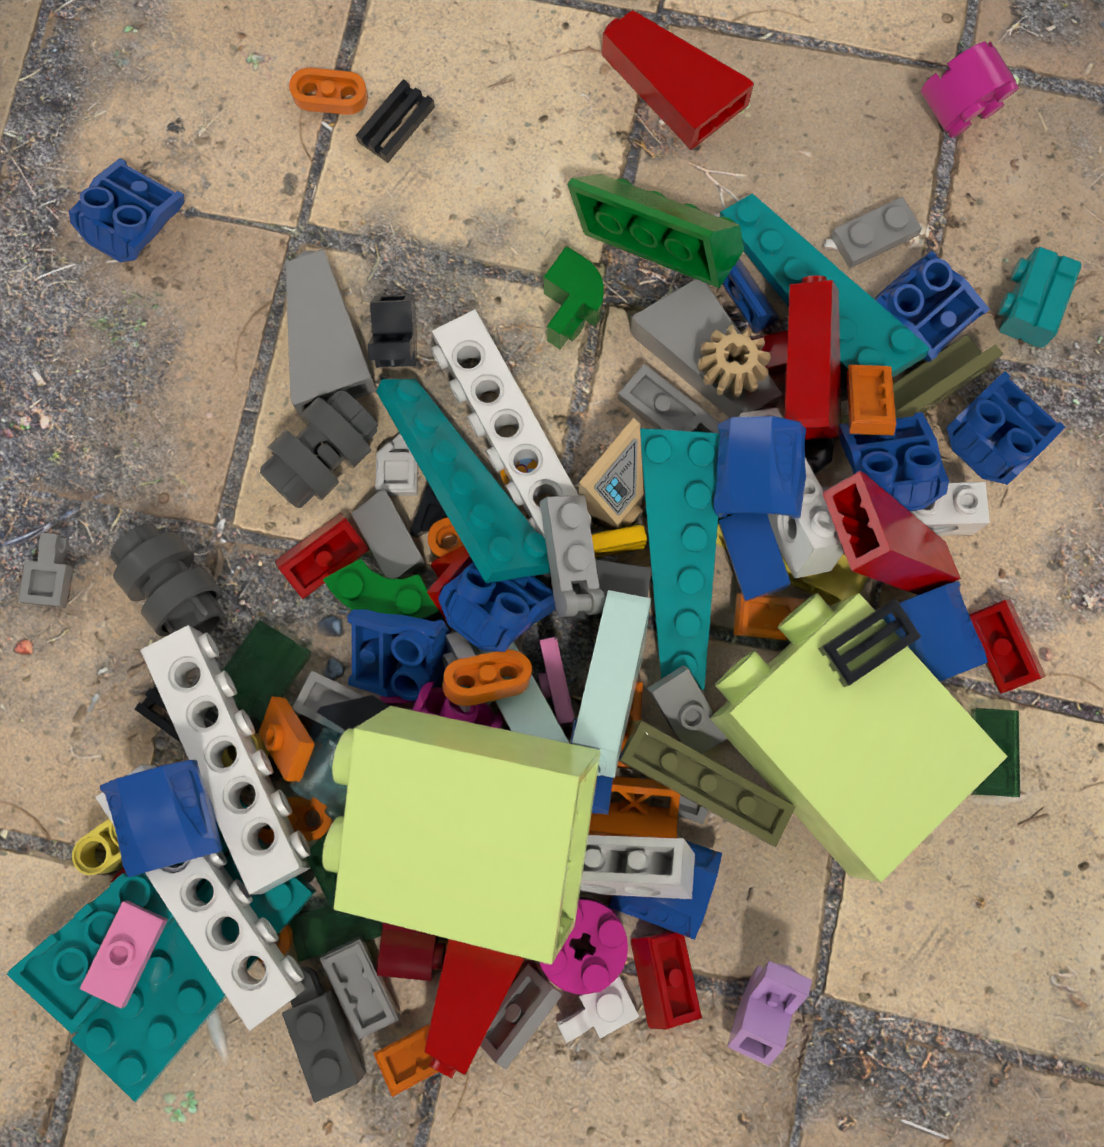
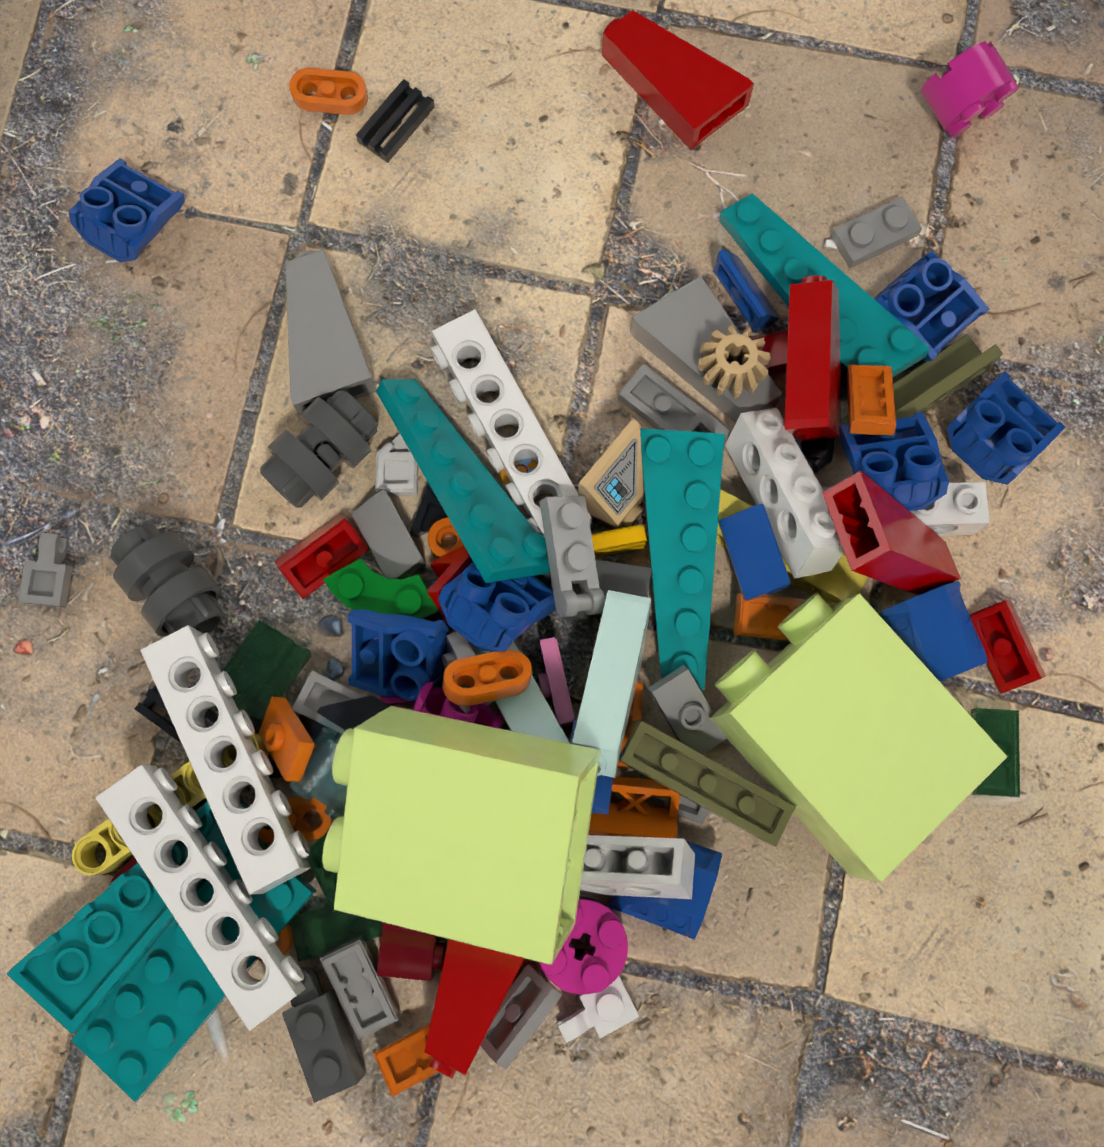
bright pink plate [80,900,168,1008] -> none
blue slope [99,760,223,878] -> none
black brick [368,294,417,368] -> none
green brick [543,246,604,350] -> none
green slope [567,174,744,288] -> none
red slope [631,930,702,1030] -> none
blue slope [714,416,806,518] -> none
lavender brick [727,961,812,1066] -> none
black tile [818,598,921,687] -> none
teal brick [997,247,1082,348] -> none

